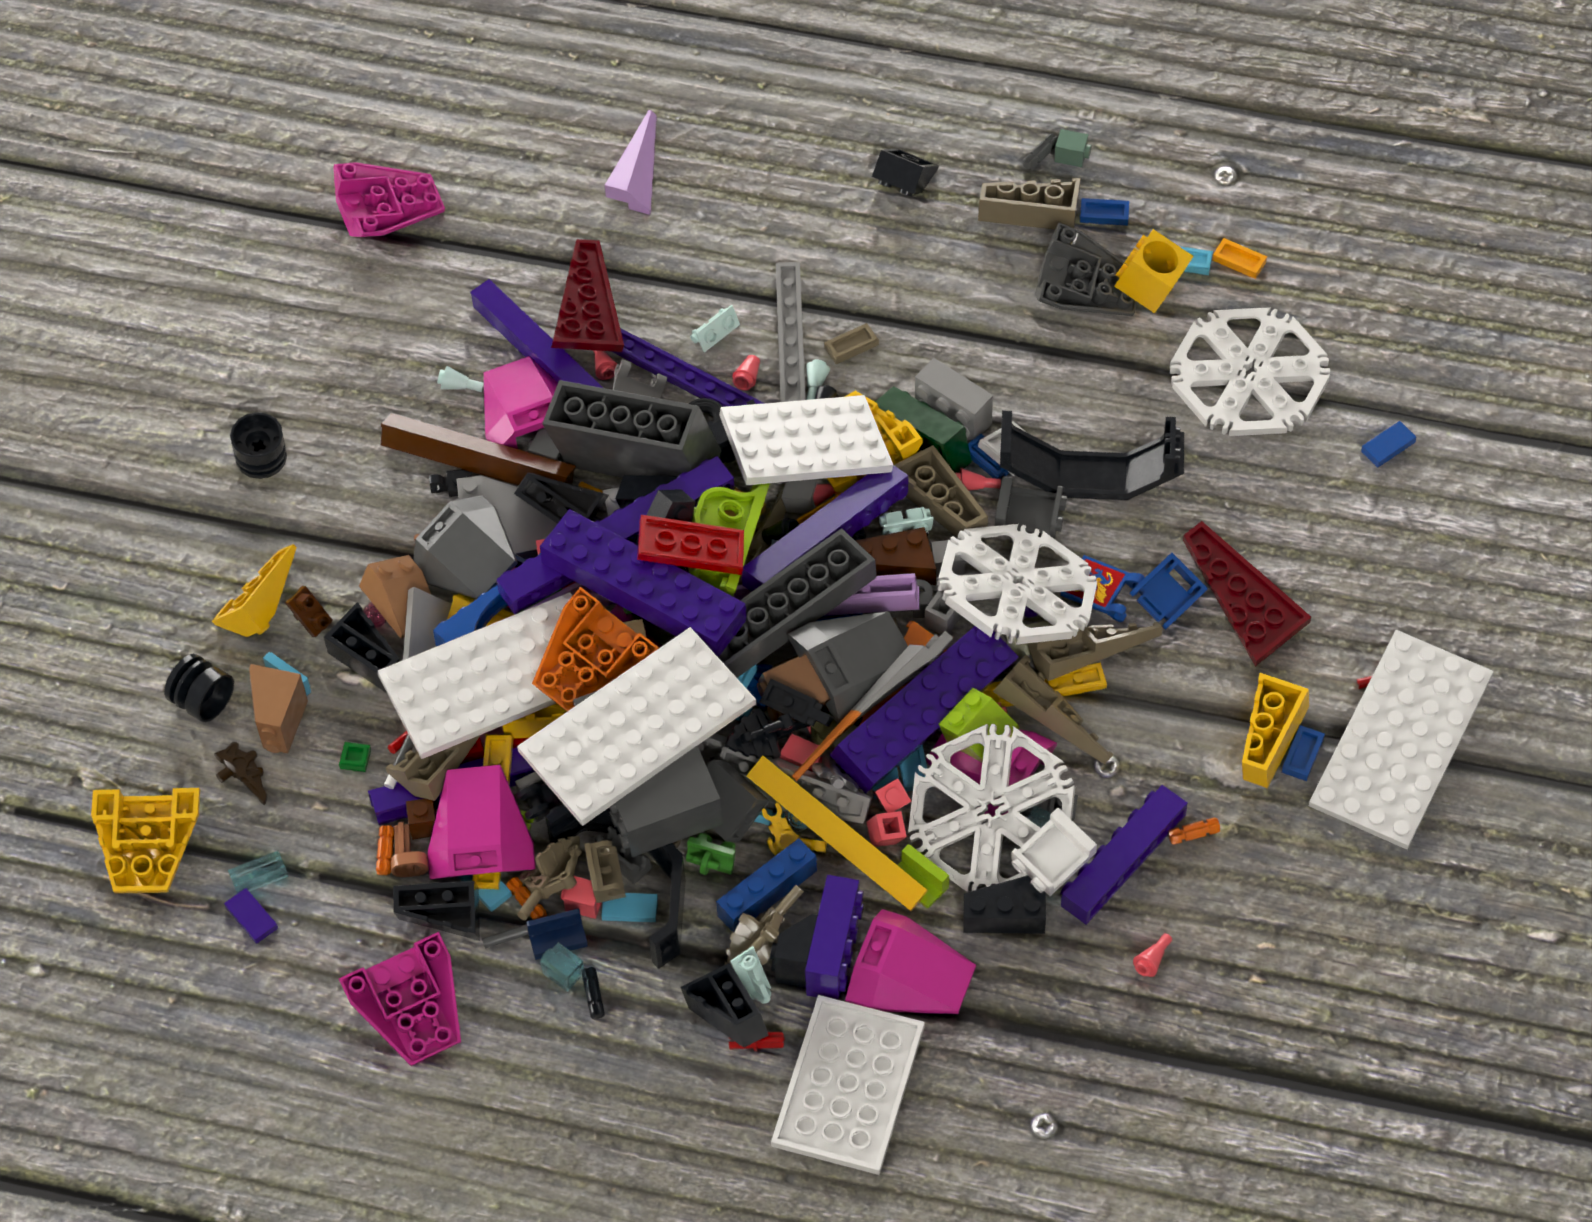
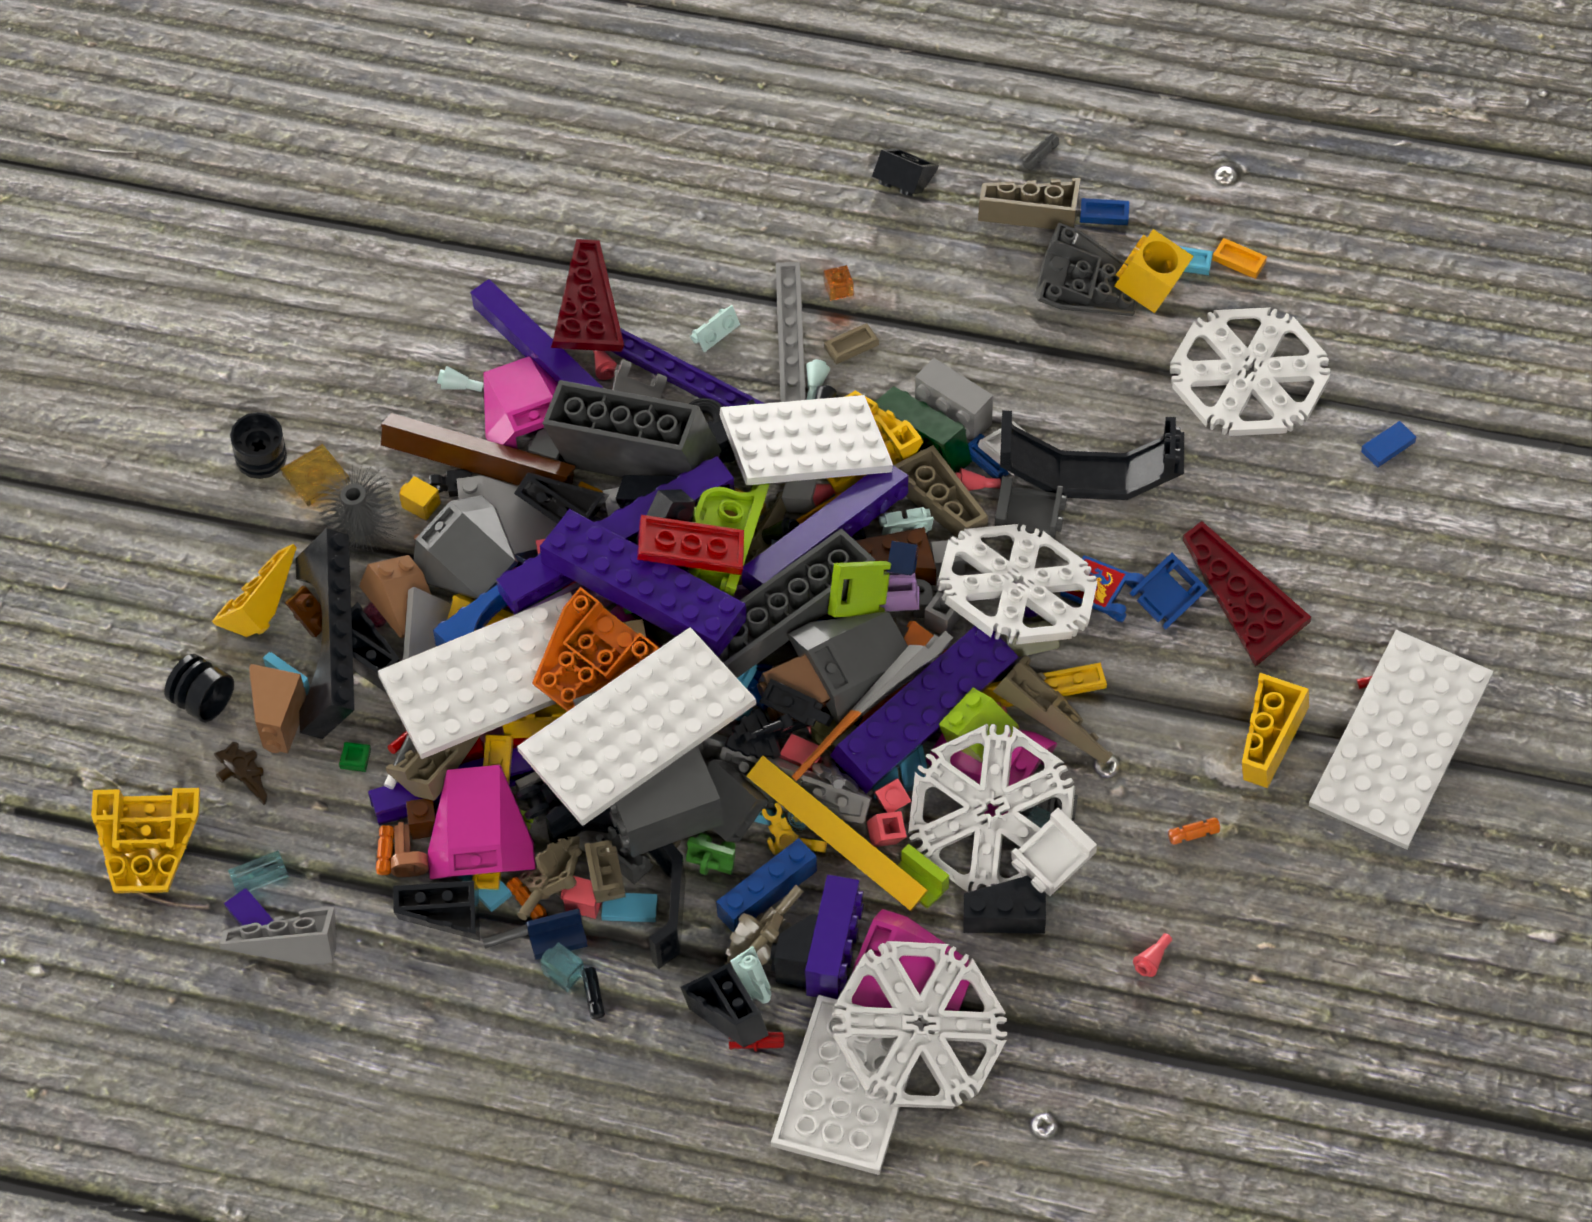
dark pink wedge [333,162,445,237] -> none
dark pink wedge [339,932,461,1066] -> none
lavender wedge [605,110,657,215] -> none
coral cone [732,355,760,391] -> none
dark tan wedge [1028,622,1163,681] -> none
sand green brick [1054,129,1092,167] -> none
dark purple brick [1060,785,1188,925] -> none
blue tile [1281,725,1325,781] -> none
none -> light grey wedge [219,907,336,965]
none -> clear yellow tile [281,444,350,506]
none -> black arch [296,528,355,739]
none -> dark grey piece [316,464,400,557]
none -> yellow brick [399,476,441,521]
none -> clear orange plate [824,265,854,301]
none -> lime container [828,561,891,617]
none -> white plate [832,941,1007,1109]
none -> dark blue panel [887,541,919,576]

